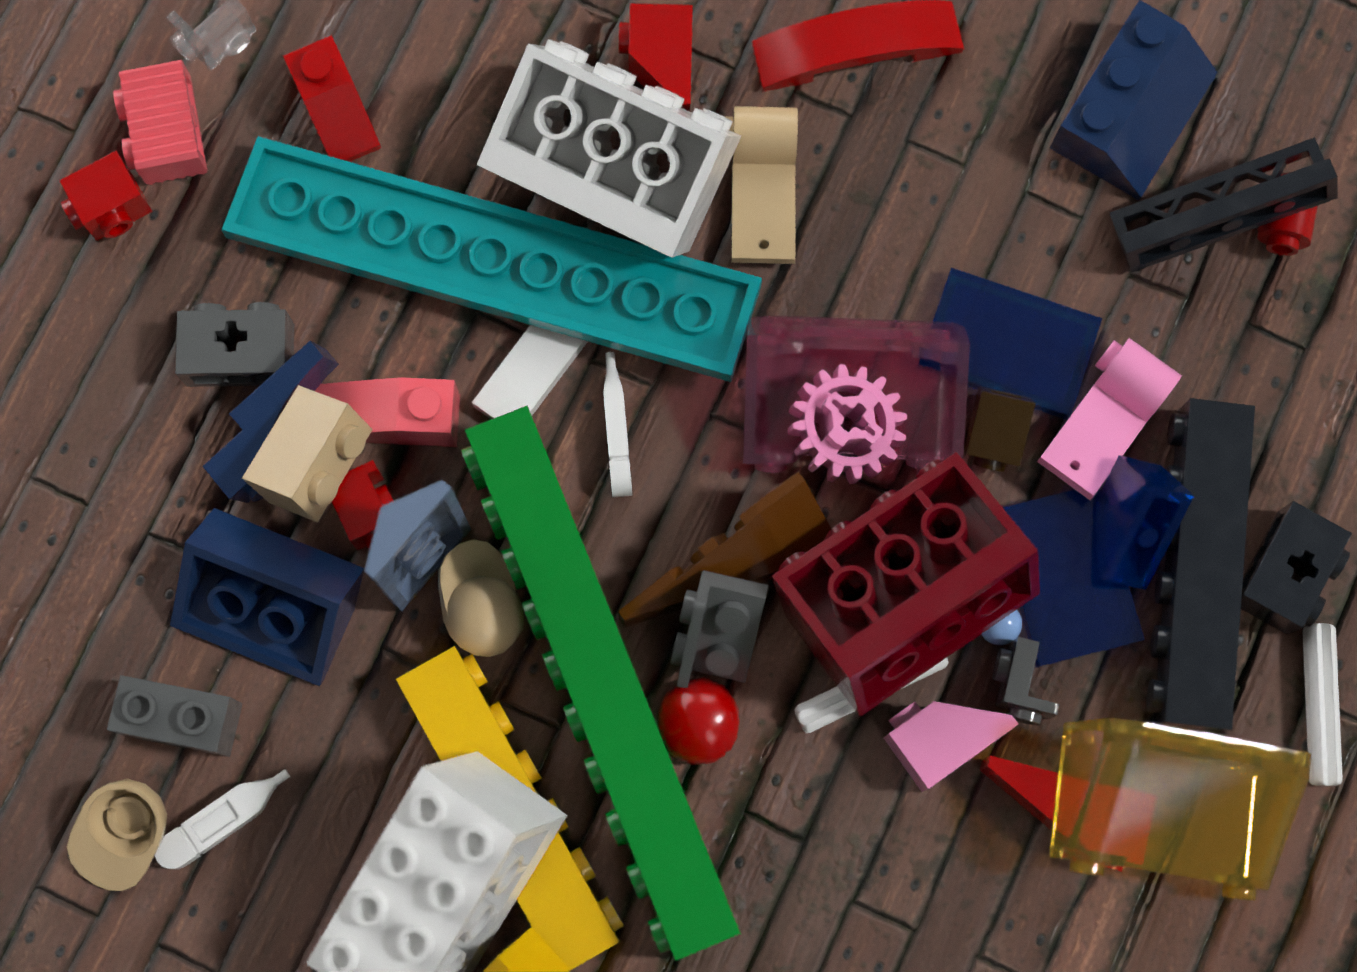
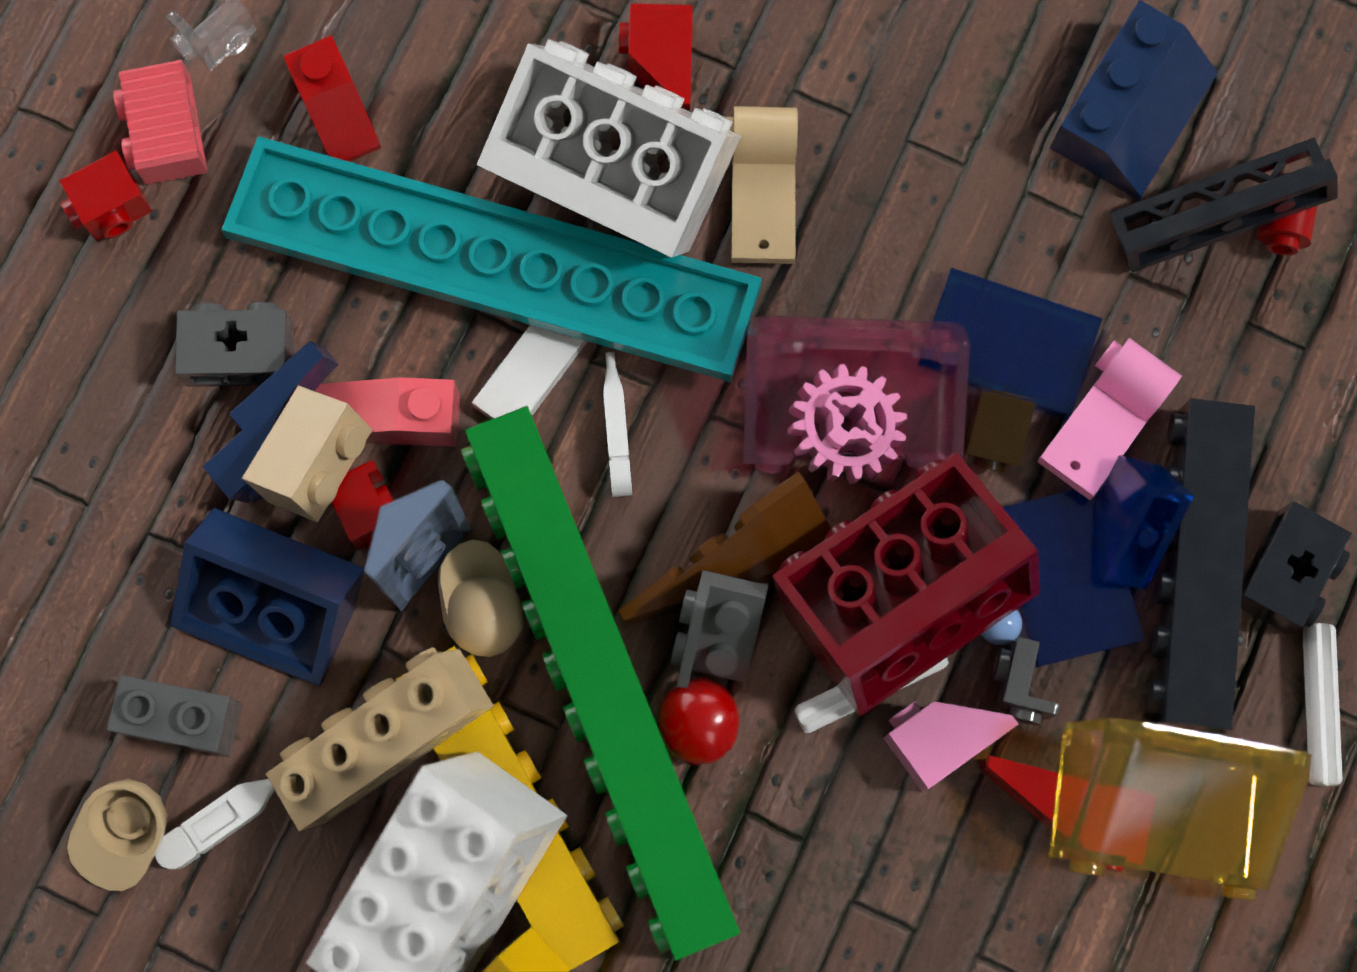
red slope [751,0,964,92] -> none
none -> tan brick [266,648,494,832]

